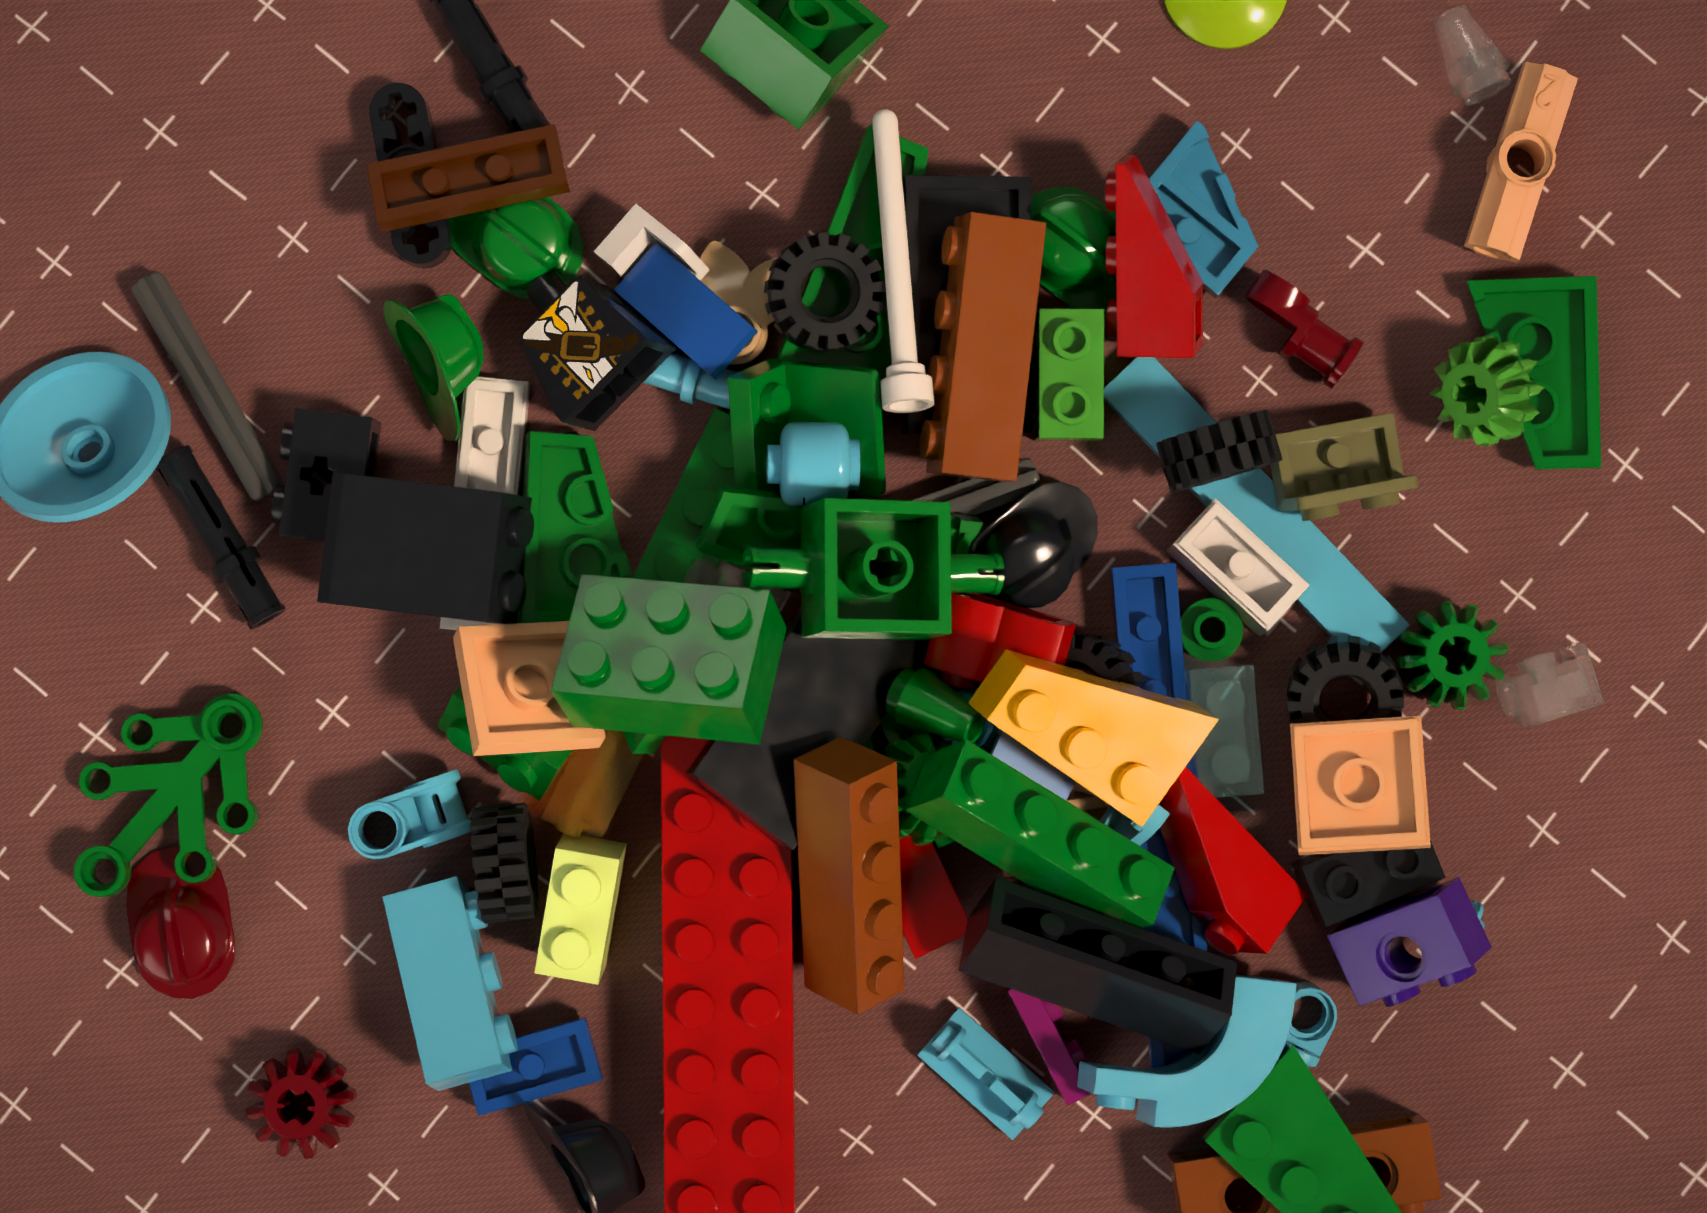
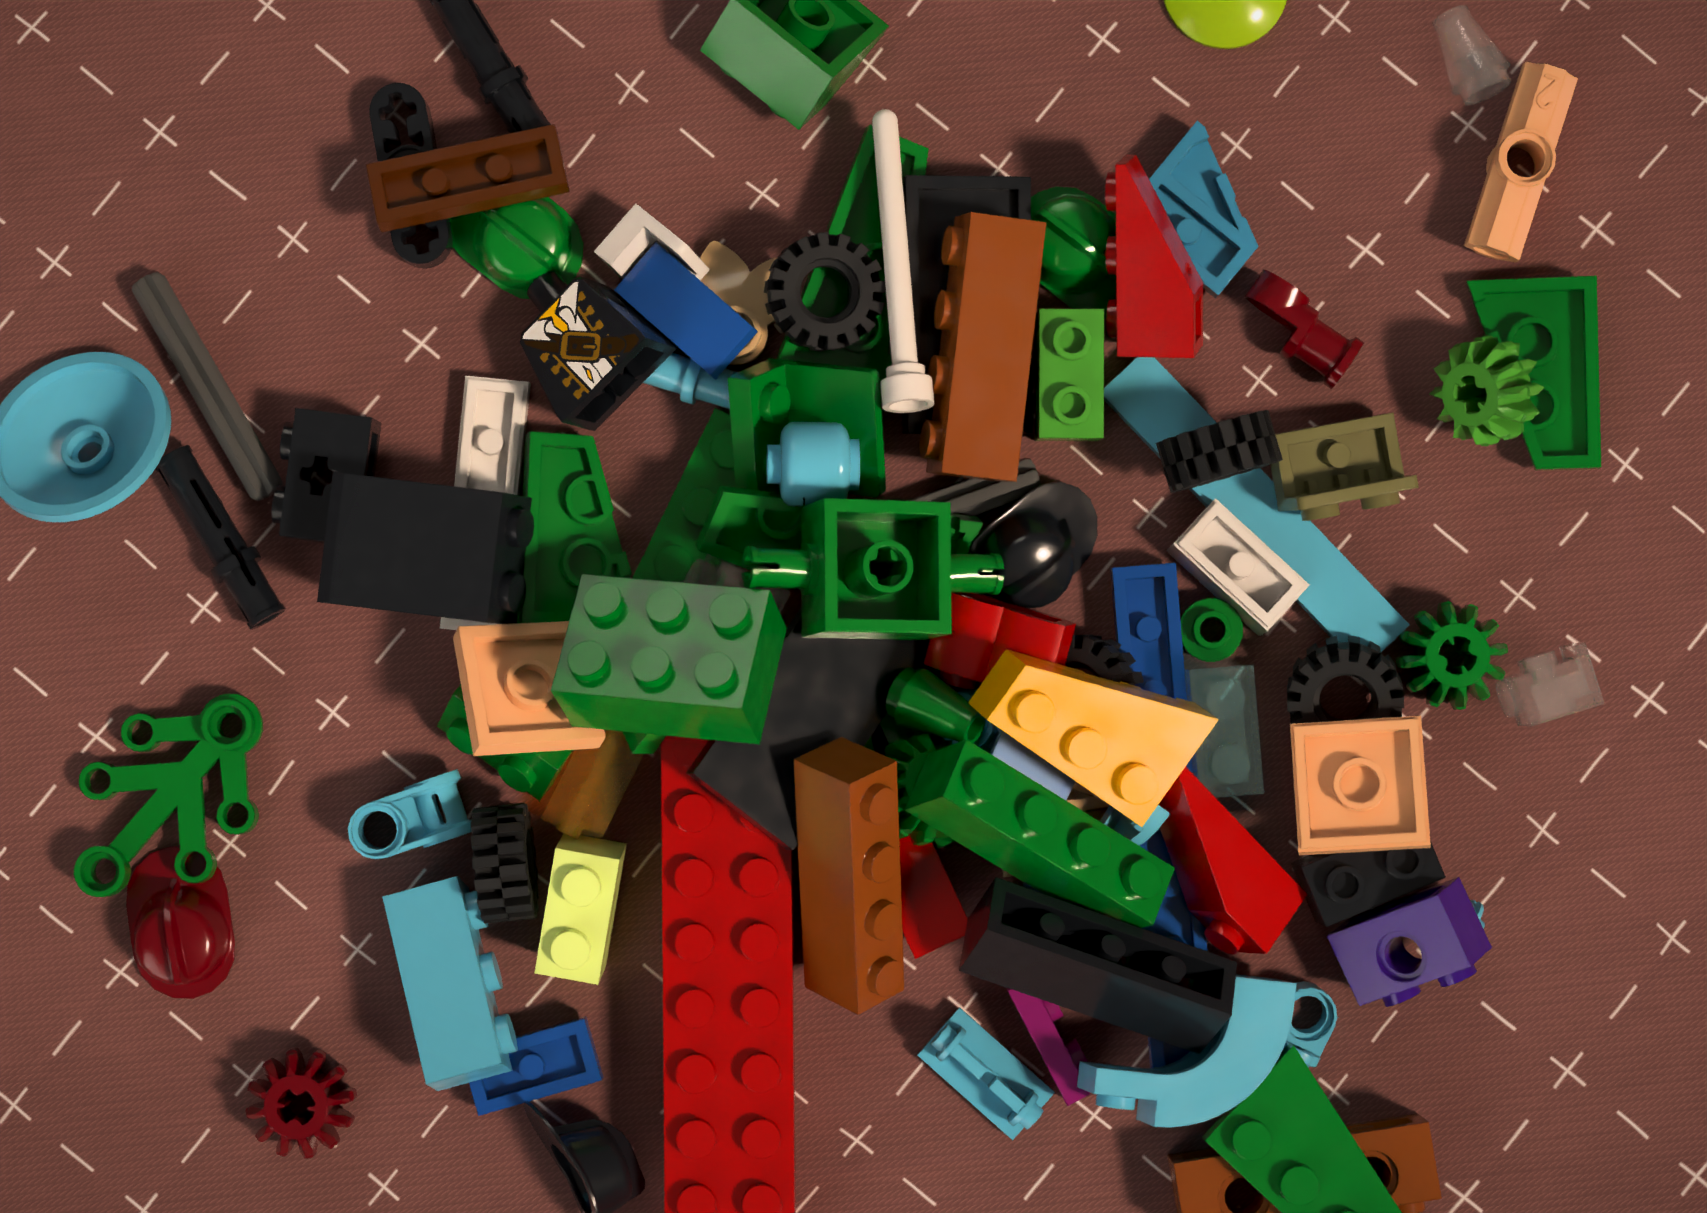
green piece [383,294,483,441] -> none

